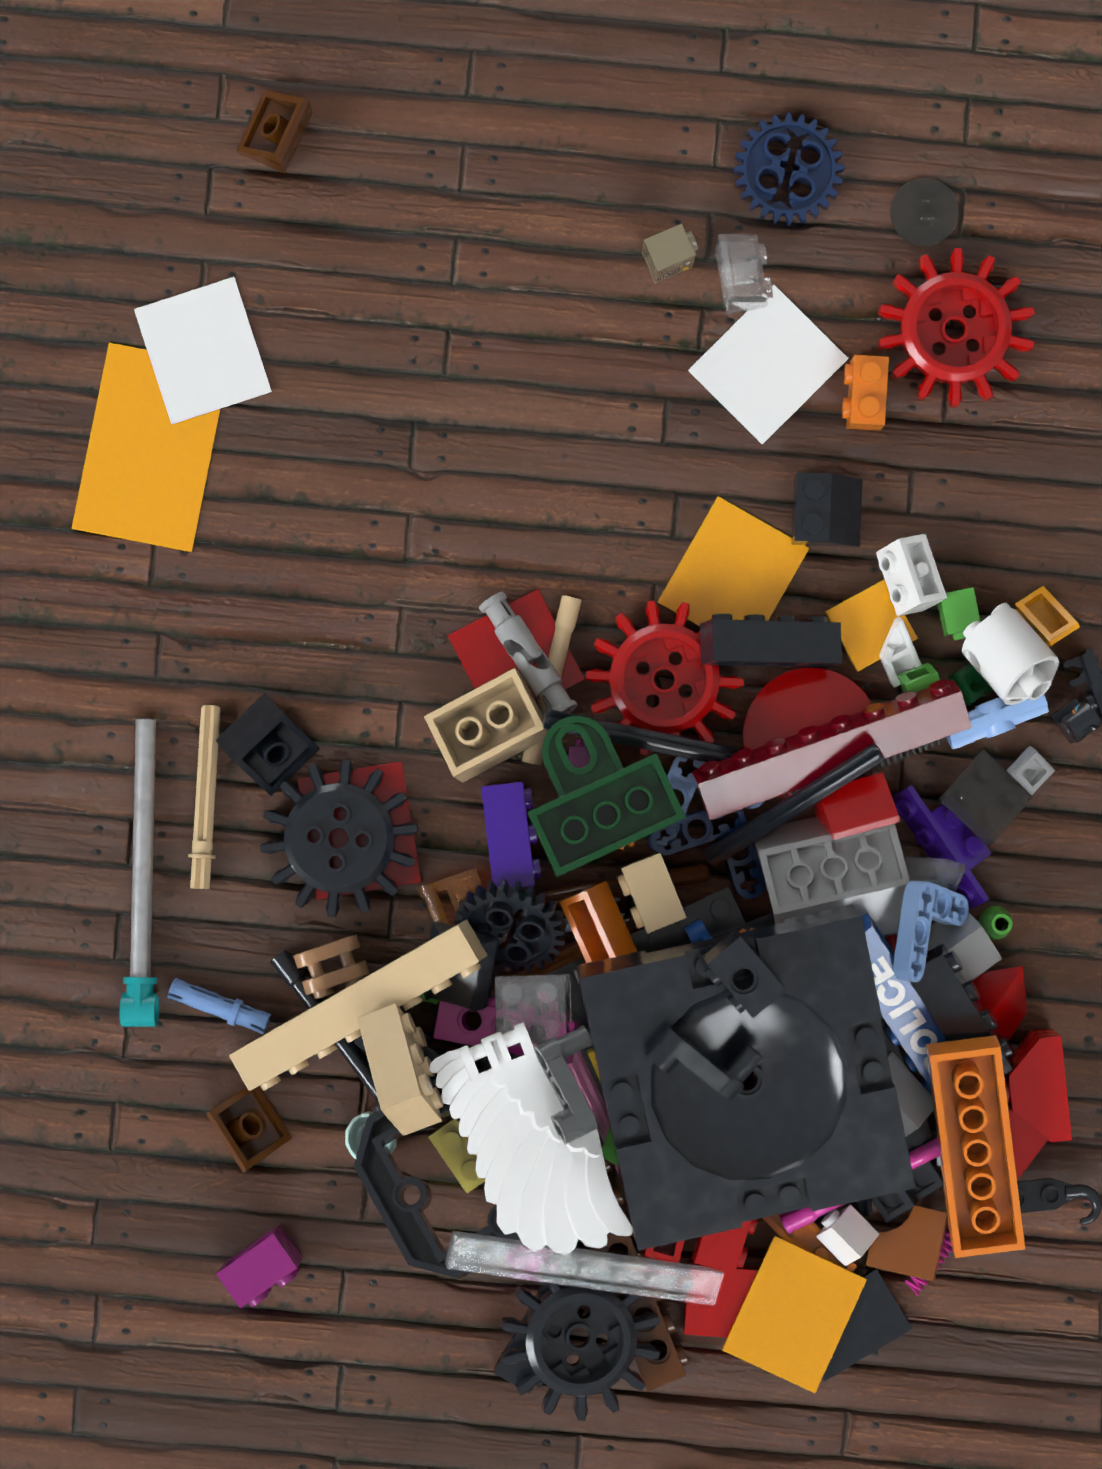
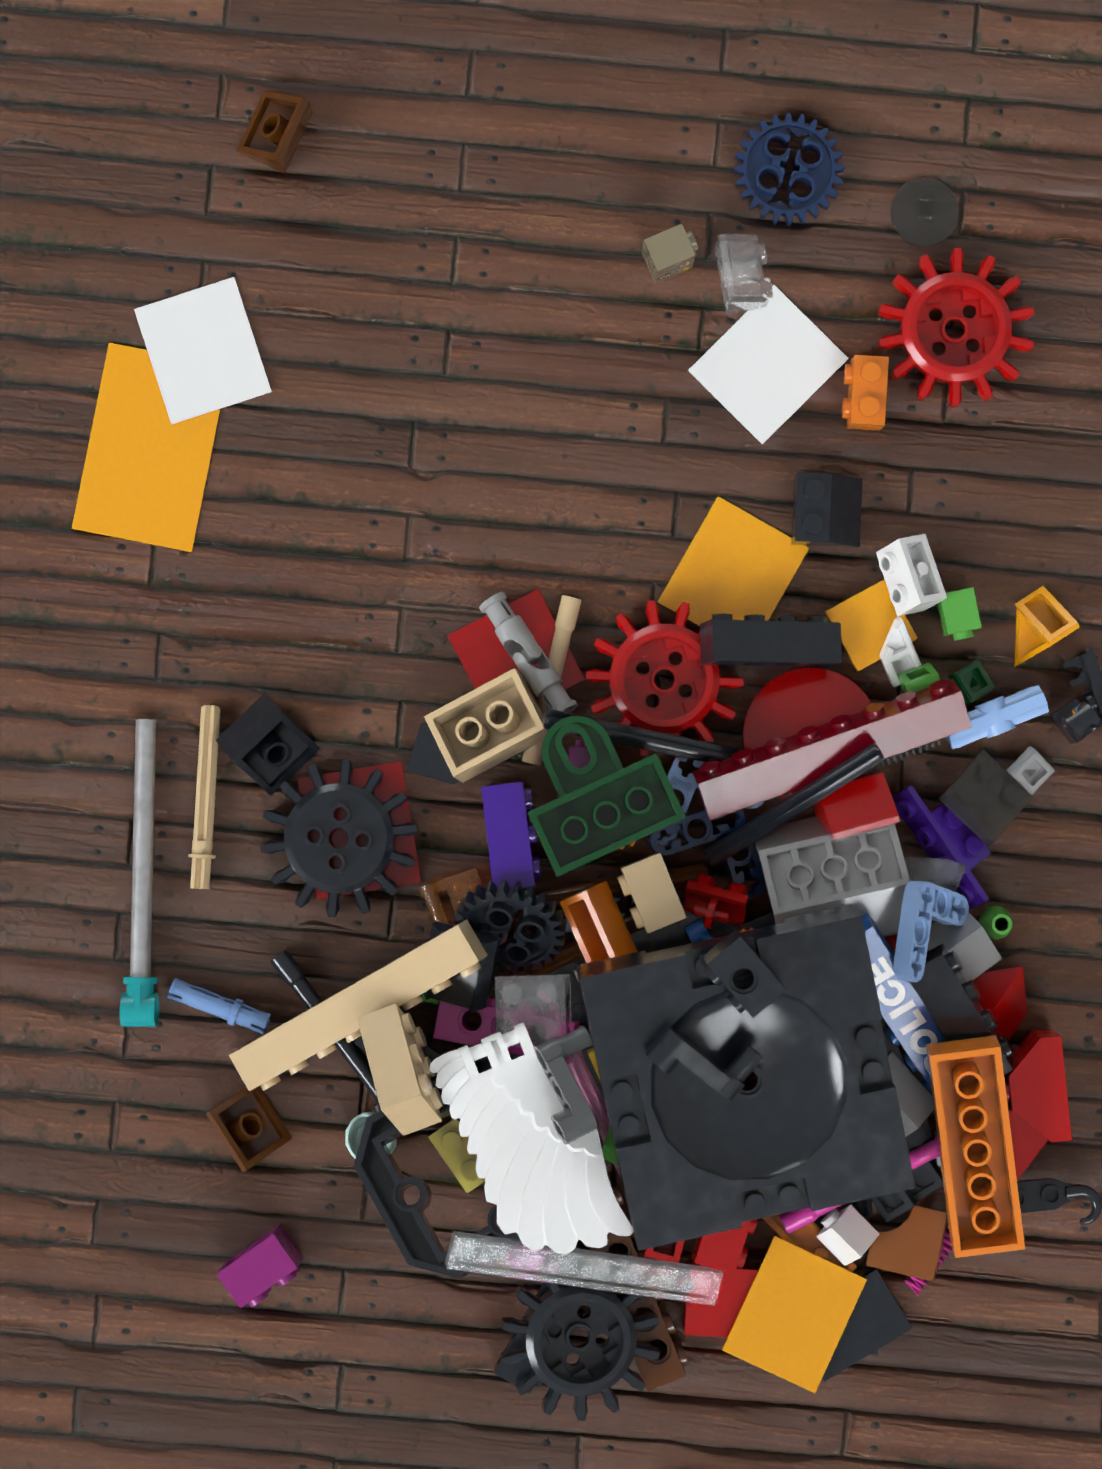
medium nougat brick [293,934,369,999] -> none
white cylinder [962,603,1060,705] -> none
none -> black slope [406,721,460,785]
none -> red hips [683,874,748,929]

